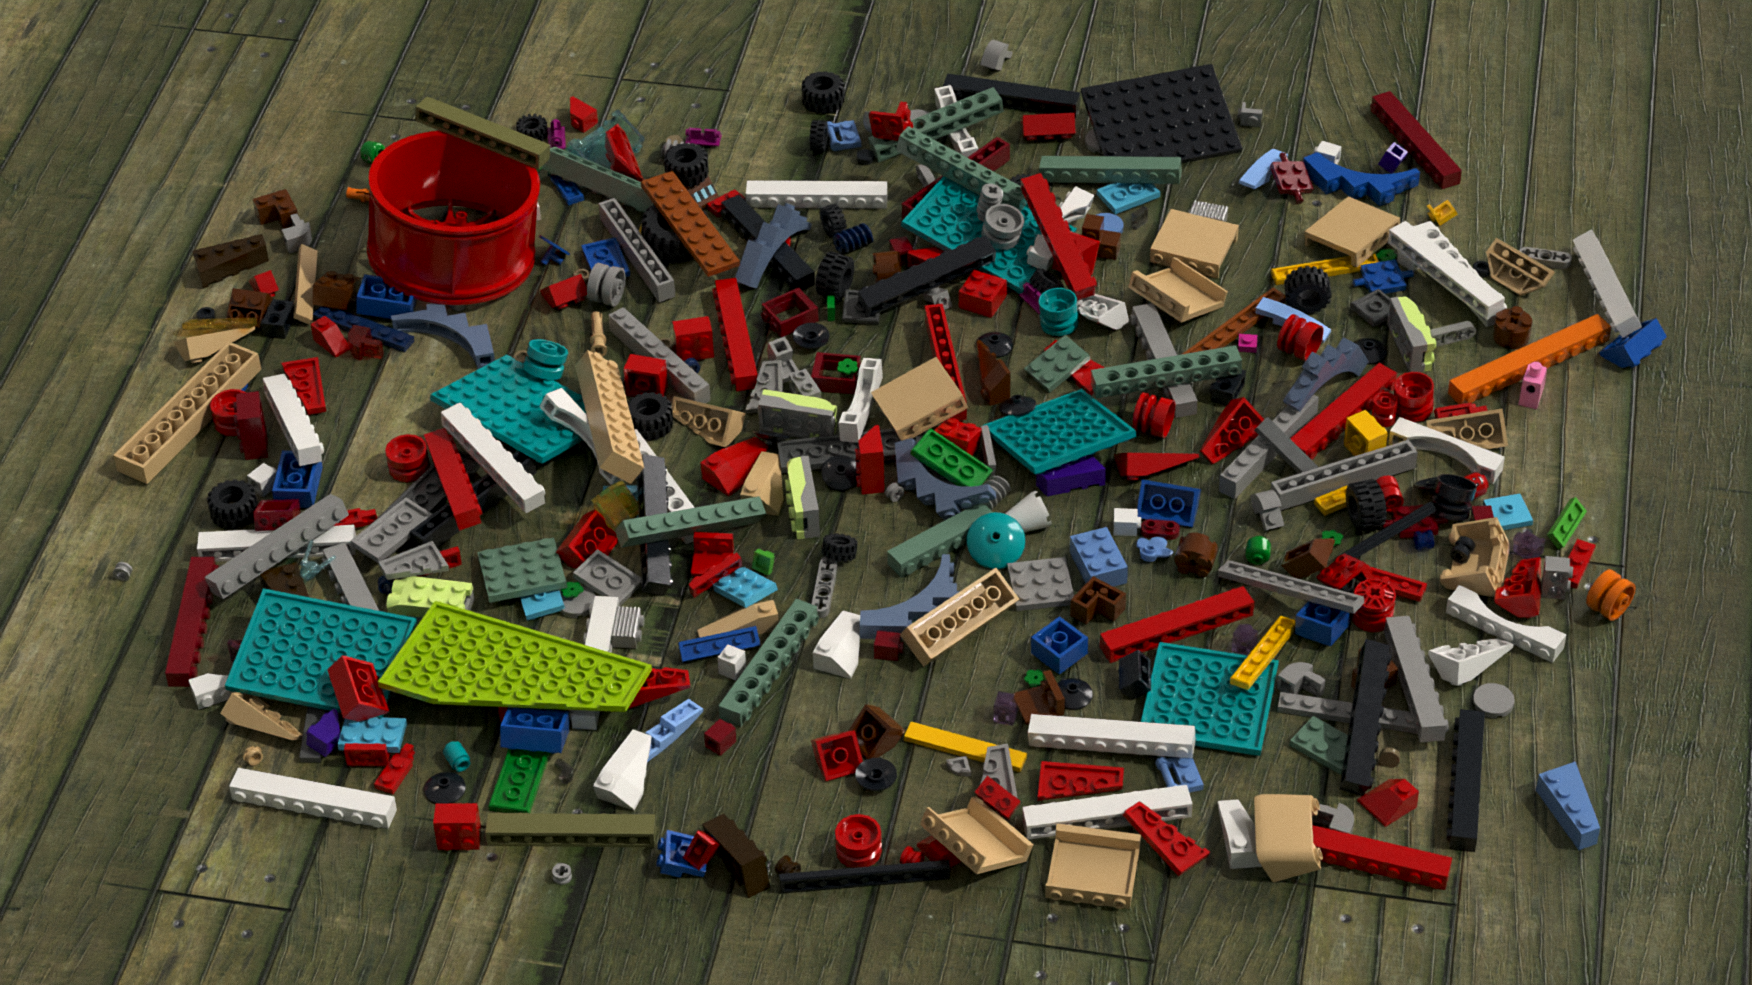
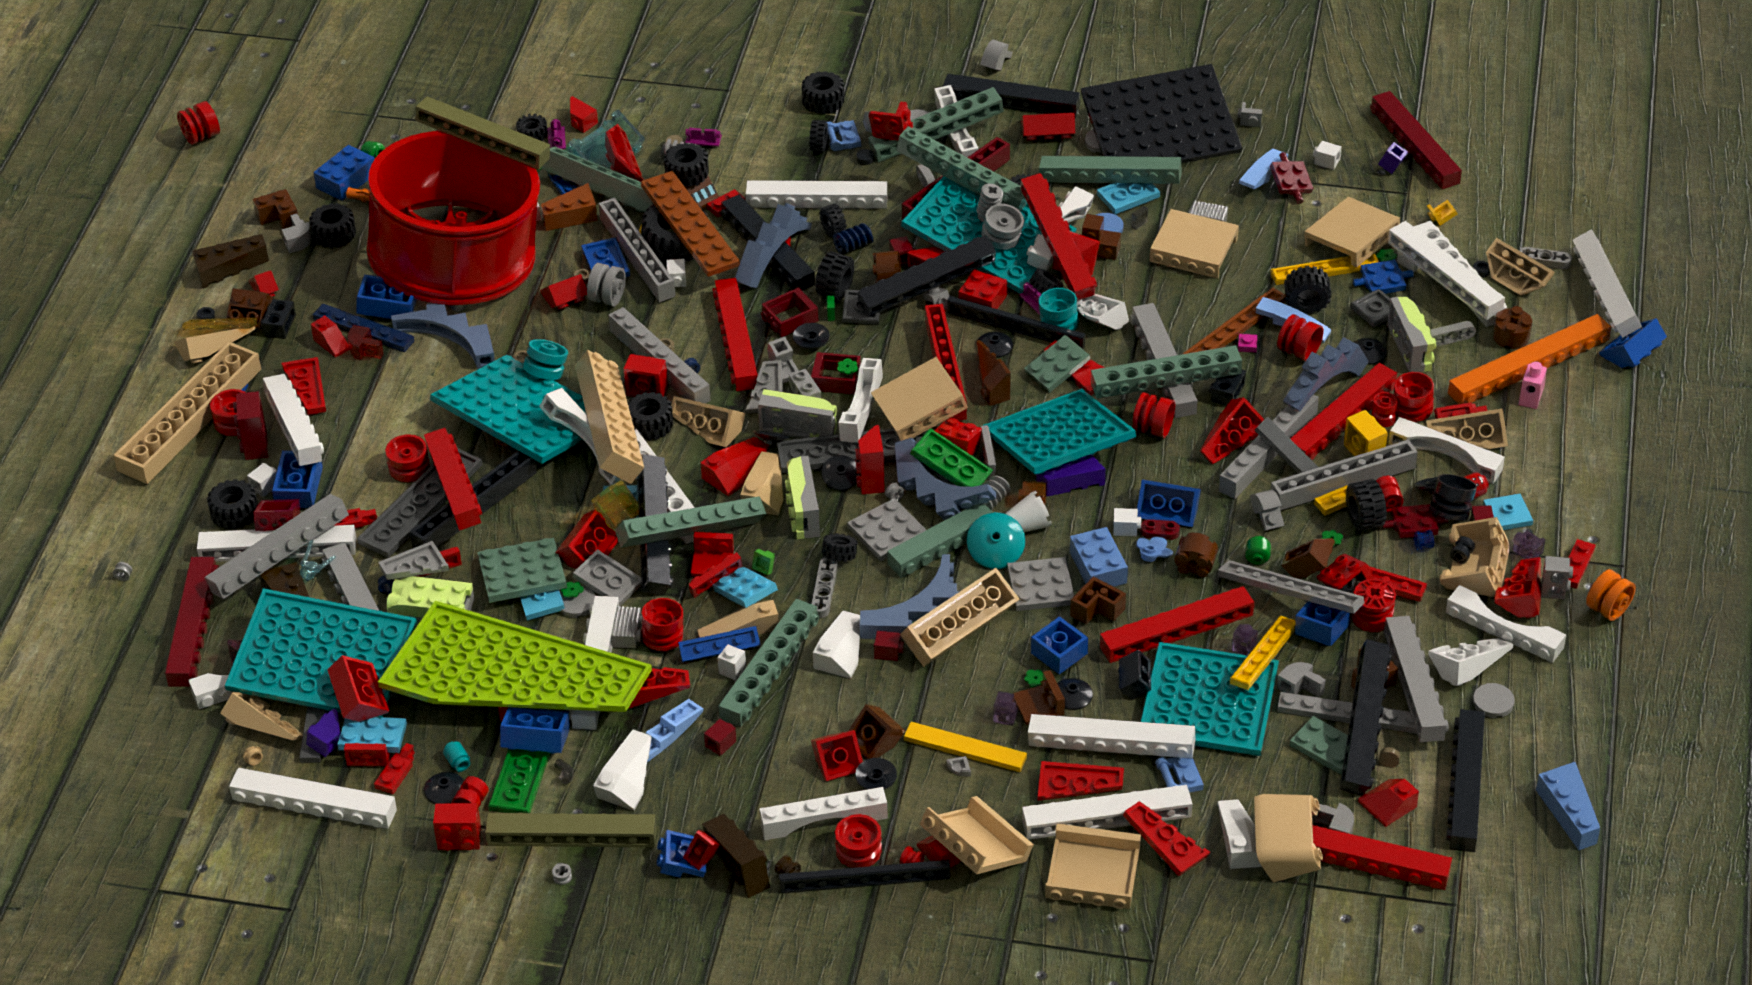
tan tile [293,244,318,325] -> none
reddish brown brick [313,271,361,310] -> none
light grey plate [351,497,432,563] -> none
white brick [441,403,546,513] -> none
blue shield [539,235,570,265] -> none
tan pin [590,311,607,357] -> none
red brick [672,316,714,361] -> none
red brick [975,776,1021,820] -> none
light grey wing [980,744,1018,799] -> none
black dish [999,394,1036,416] -> none
red wedge [1114,453,1199,480] -> none
tan panel [1128,257,1228,322] -> none
blue arch [1303,152,1420,207] -> none
black axle [1335,502,1436,559] -> none
bright green plate [1547,497,1587,549] -> none
none -> red wheel [177,101,220,145]
none -> black tyre [309,203,356,248]
none -> blue brick [313,145,375,201]
none -> red wheel [452,776,489,808]
none -> dark orange wedge [541,183,598,231]
none -> red wheel [642,598,683,651]
none -> white brick [667,259,686,287]
none -> white arch [760,787,888,840]
none -> light grey plate [847,498,926,562]
none -> black tile [947,296,1085,350]
none -> clear orange brick [1018,481,1046,505]

